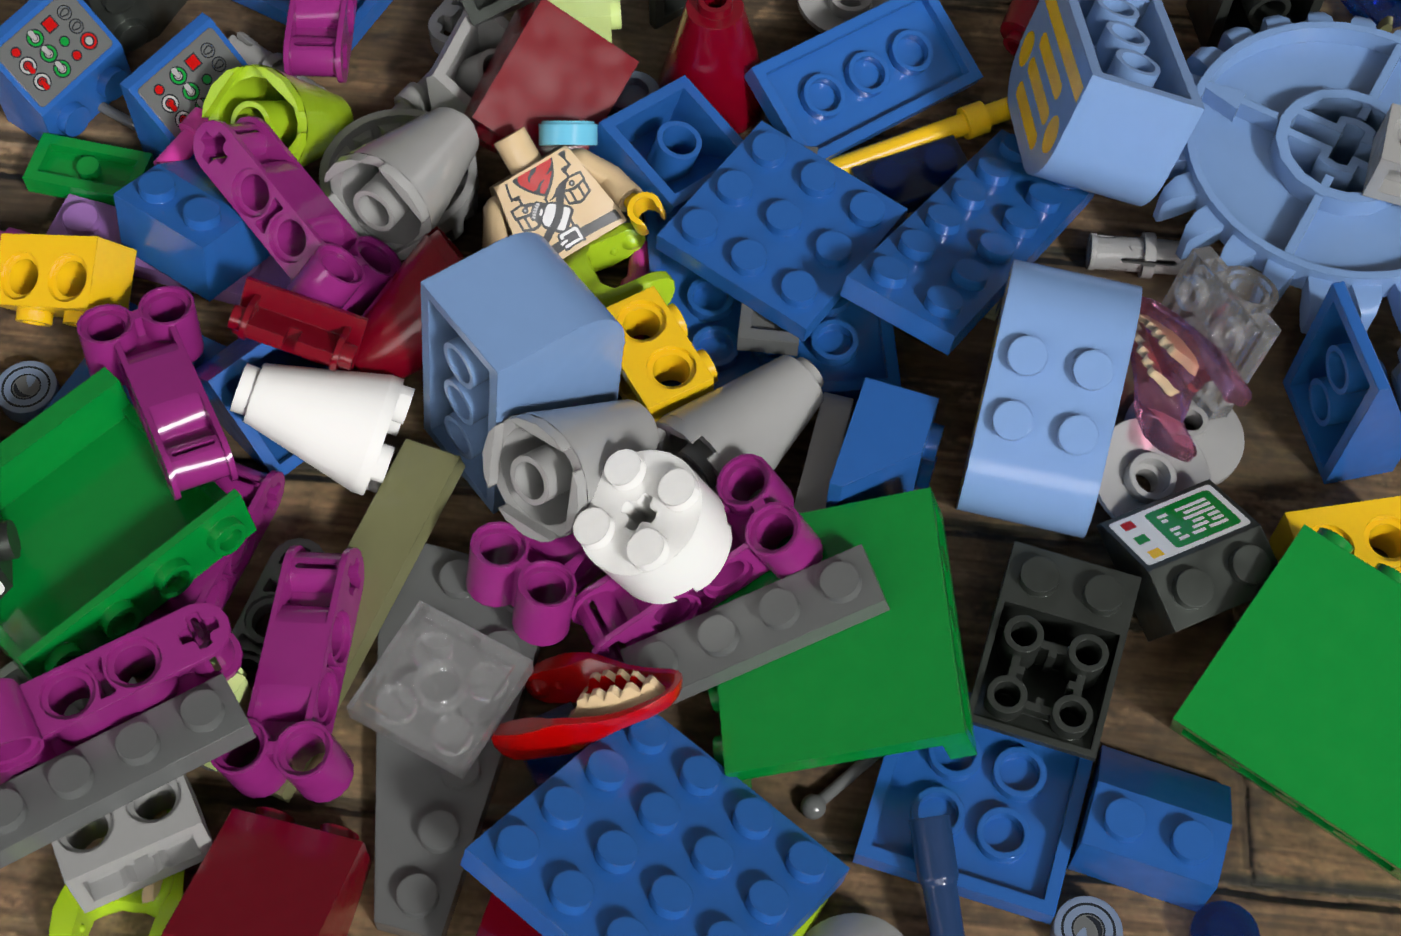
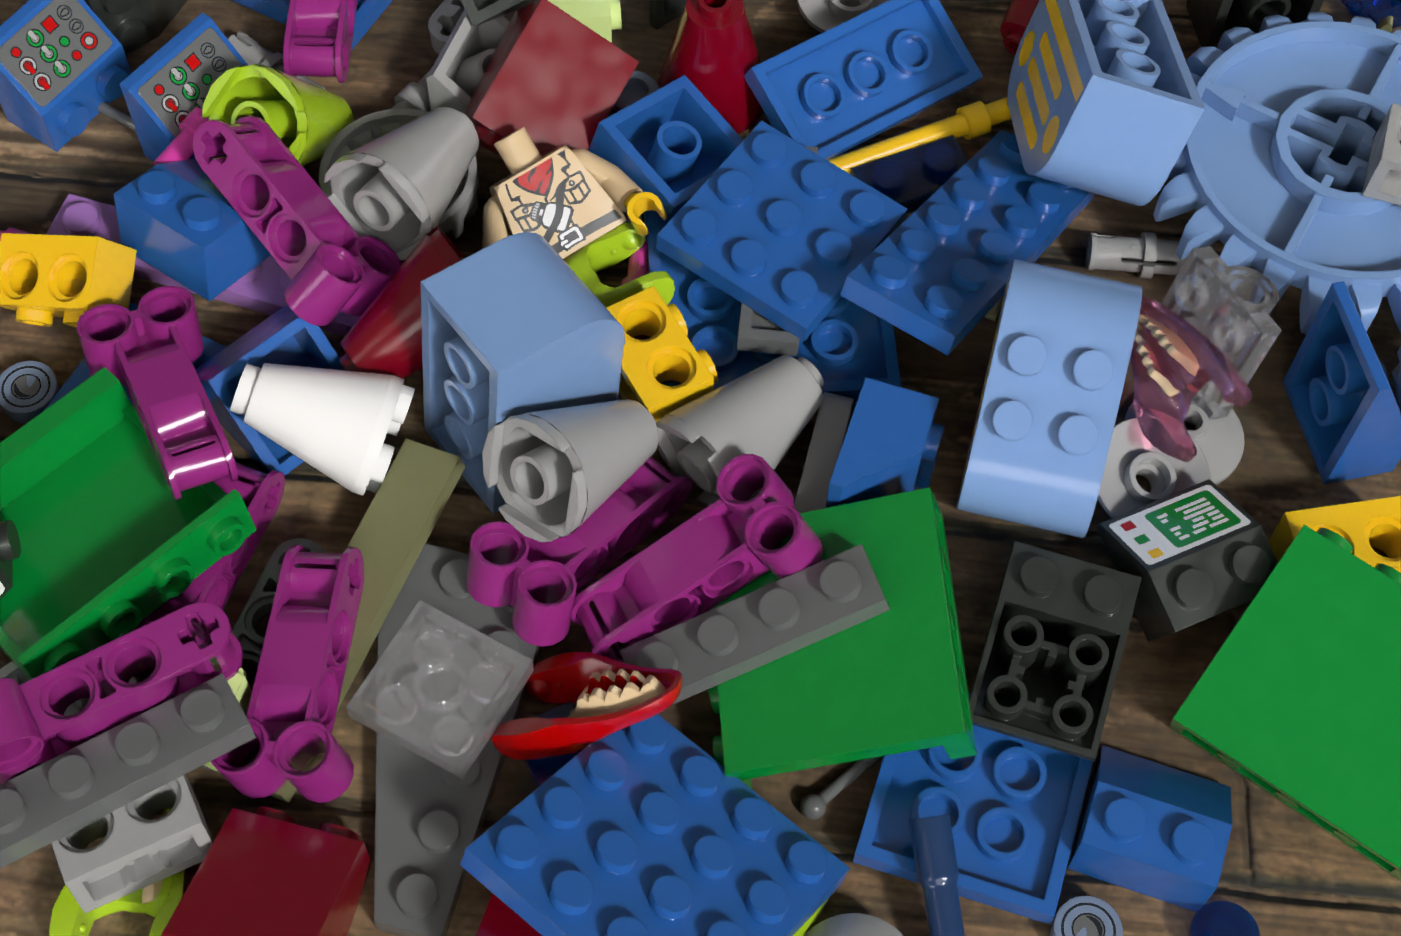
green plate [22,132,155,206] -> none
dark red hinge [227,276,369,372] -> none
medium azure tile [539,121,598,146] -> none
white brick [573,449,732,604] -> none

